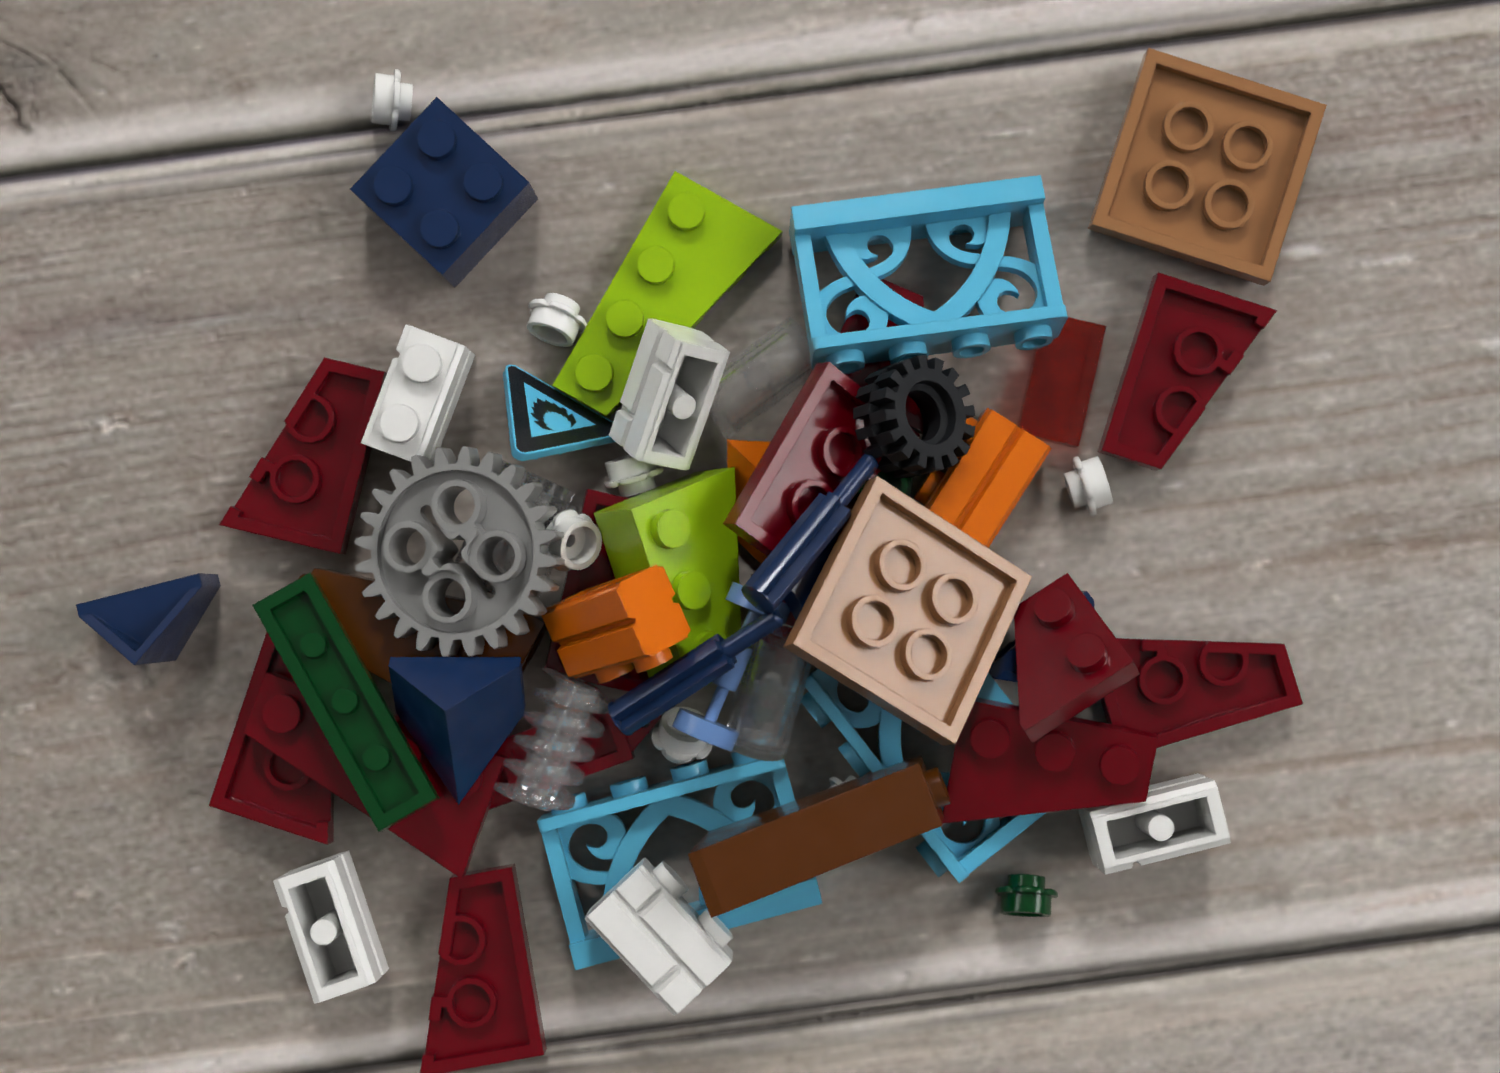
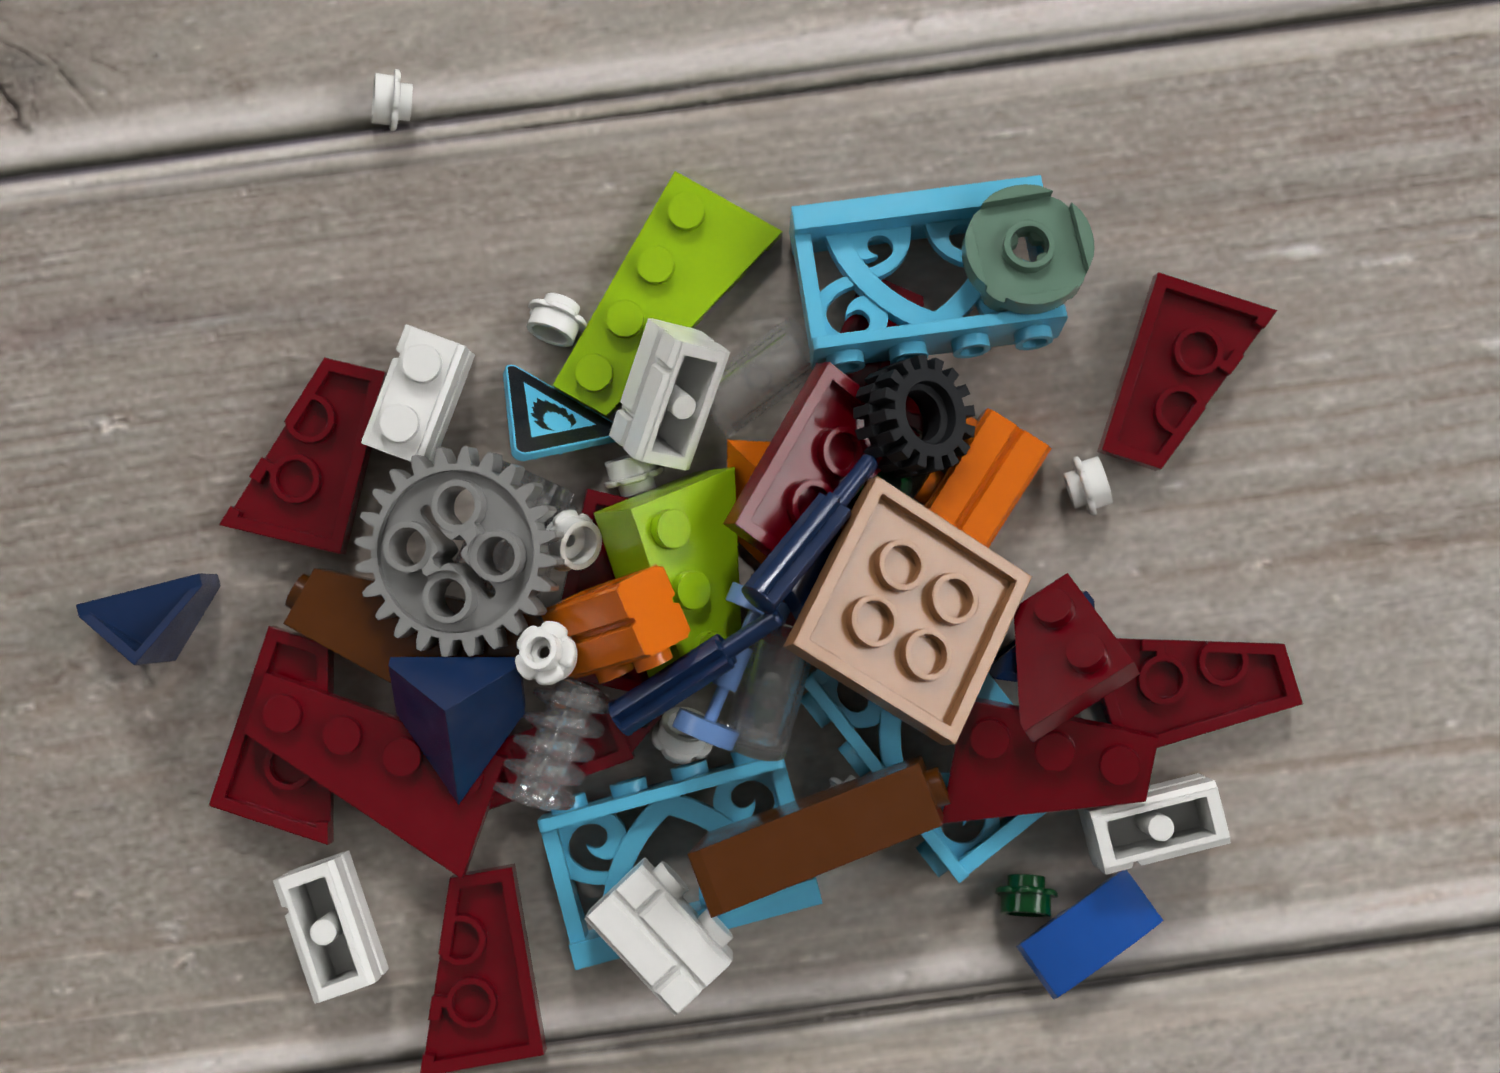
dark green plate [252,573,440,832] -> none
dark blue brick [350,97,538,288] -> none
clear red tile [1017,317,1106,448] -> none
medium nougat plate [1088,48,1327,286] -> none
none -> white plate [515,621,578,686]
none -> sand green plate [962,184,1095,314]
none -> blue slope [1016,869,1164,999]

